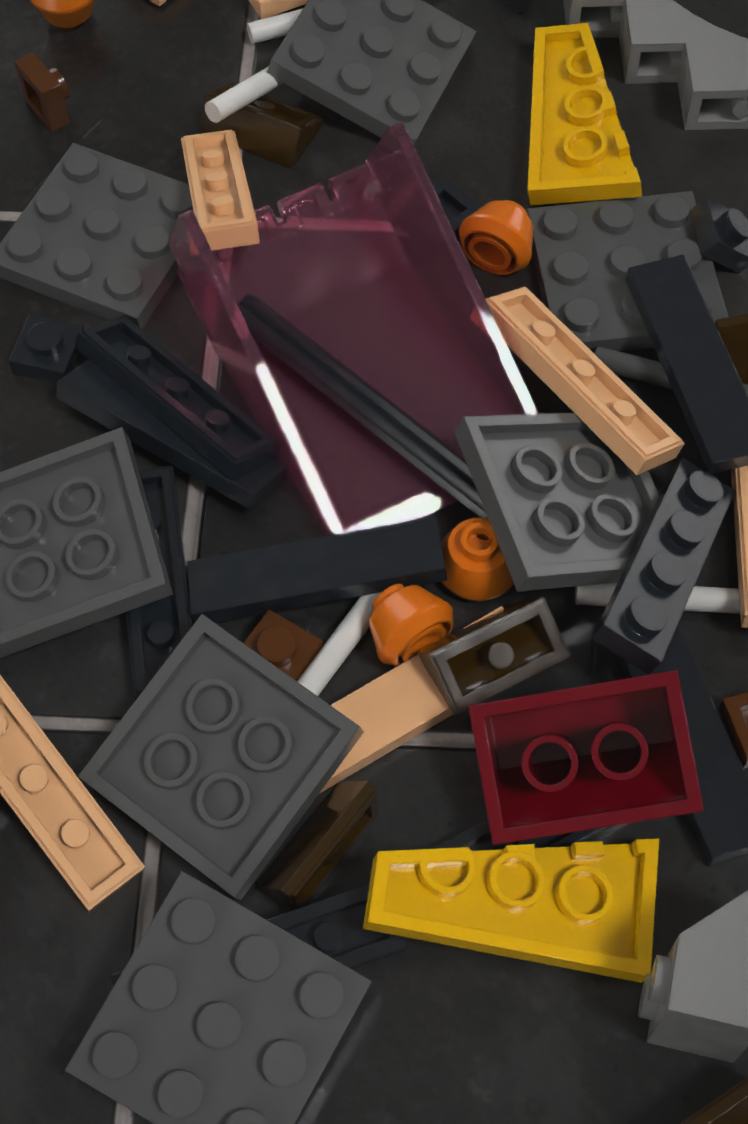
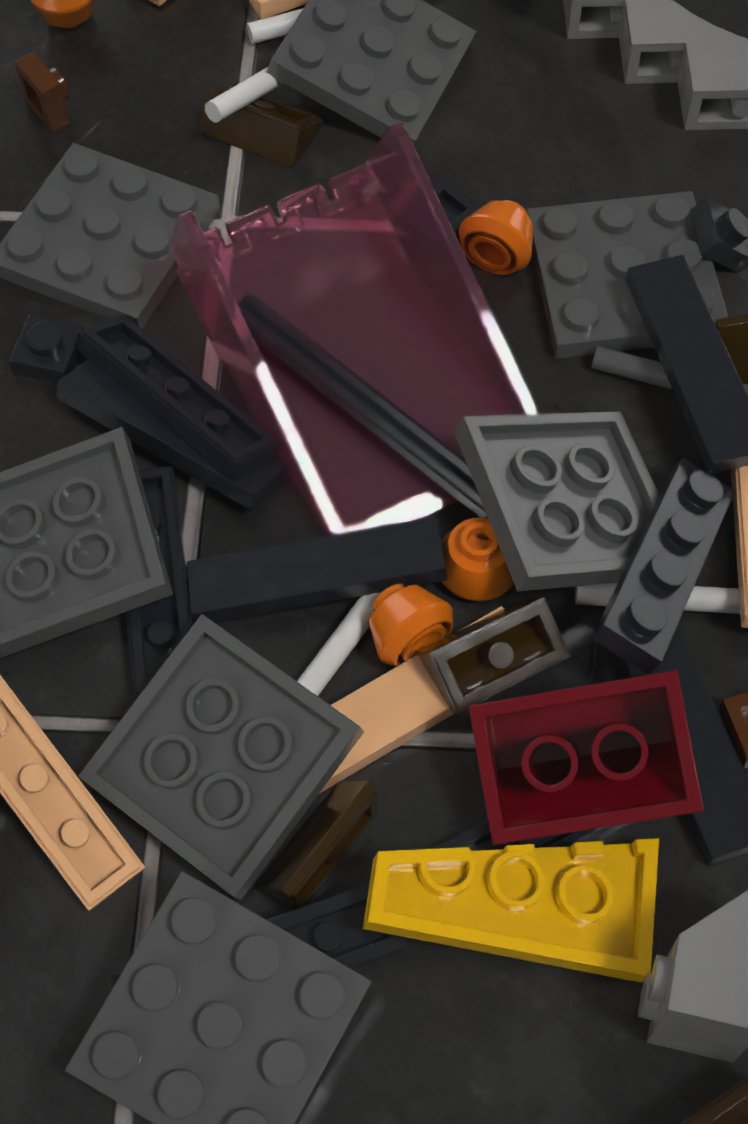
light nougat tile [181,129,260,252] -> none
reddish brown plate [244,609,323,681] -> none
light nougat tile [477,287,685,475] -> none
yellow wing [528,23,642,206] -> none

